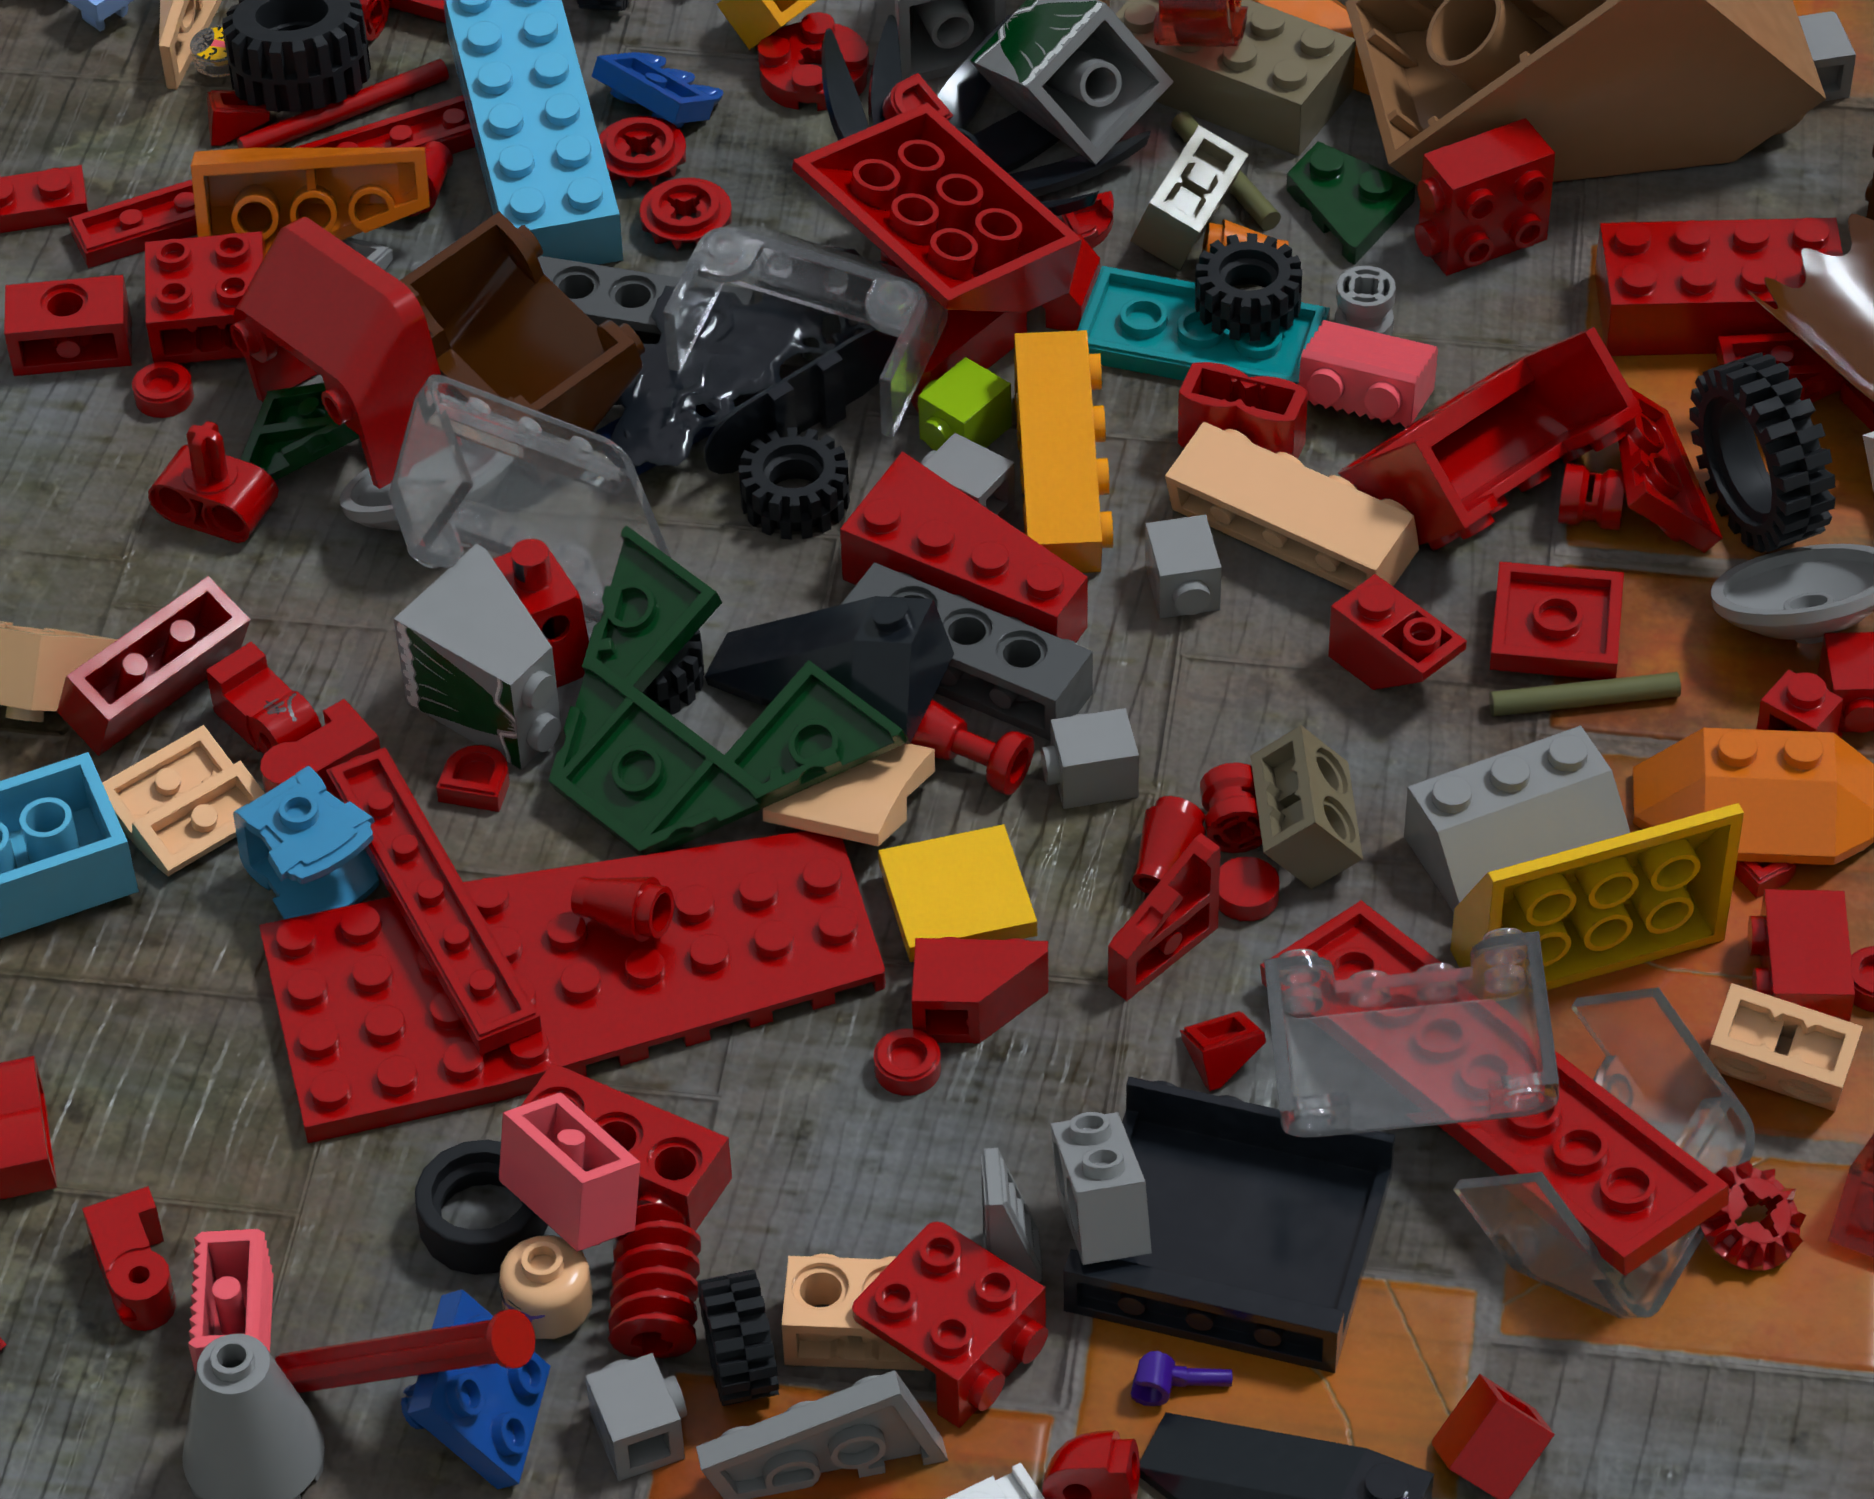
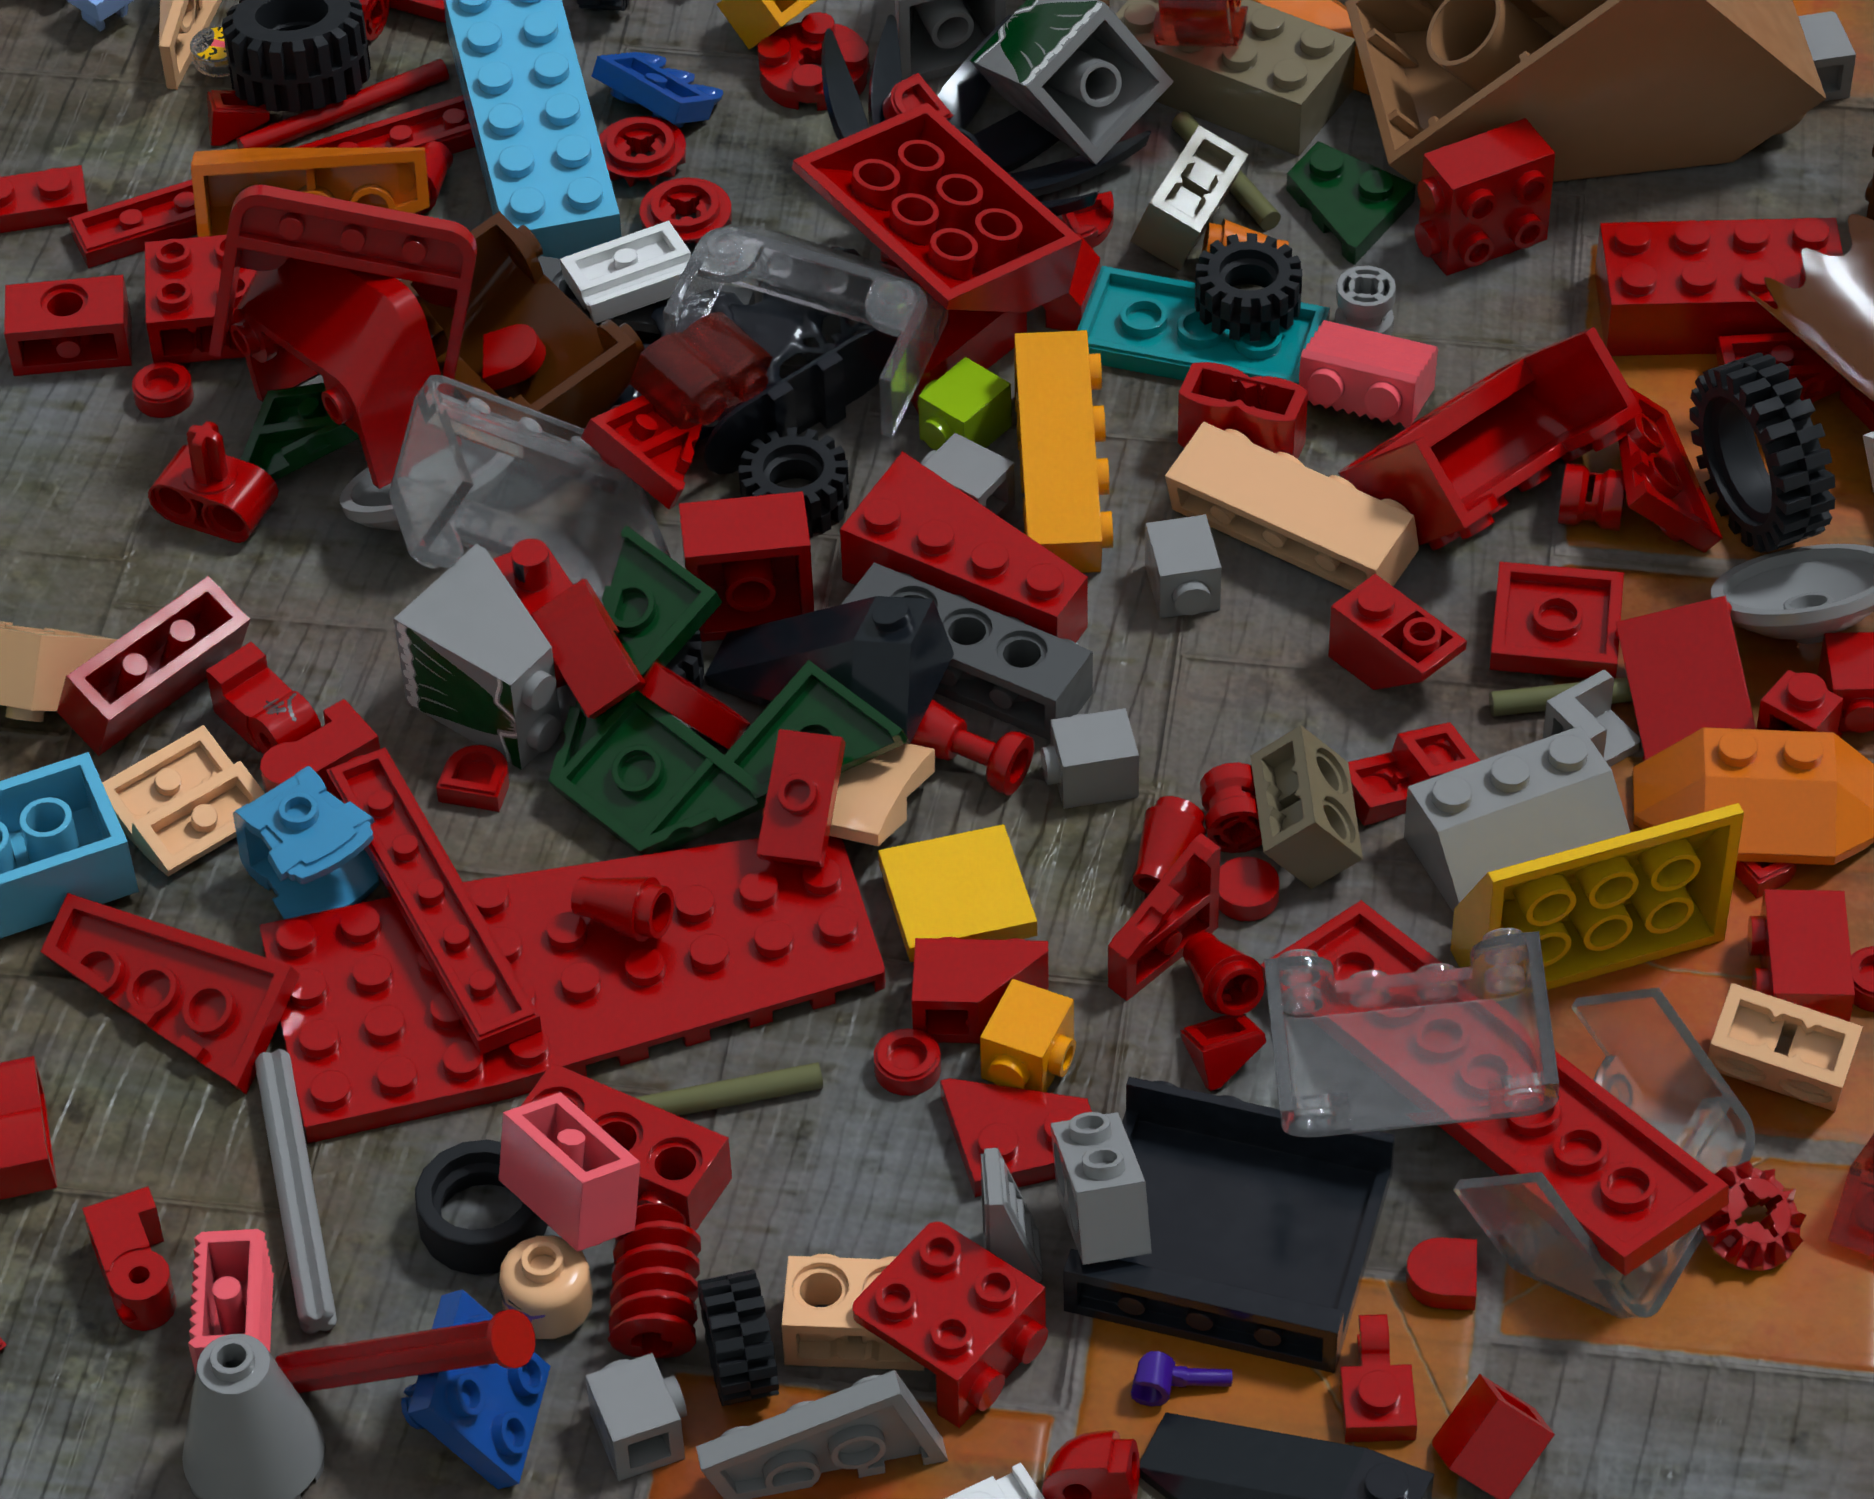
none -> red wing [40,893,300,1095]
none -> red windscreen [208,185,477,401]
none -> light grey axle [255,1049,337,1334]
none -> red tile [483,324,546,391]
none -> red slope [532,578,646,719]
none -> white plate [560,221,704,324]
none -> red wing [581,389,702,509]
none -> clear red brick [629,312,773,429]
none -> olive bar [635,1062,823,1116]
none -> red beam [638,661,750,749]
none -> red brick [679,491,814,642]
none -> red plate [756,729,846,868]
none -> red wing [940,1078,1092,1198]
none -> light orange brick [980,979,1076,1092]
none -> red cone [1183,932,1265,1016]
none -> red plate [1339,1314,1417,1443]
none -> red slope [1348,722,1480,826]
none -> red tile [1406,1237,1477,1310]
none -> light grey panel [1543,670,1640,767]
none -> red piece [1615,595,1758,761]

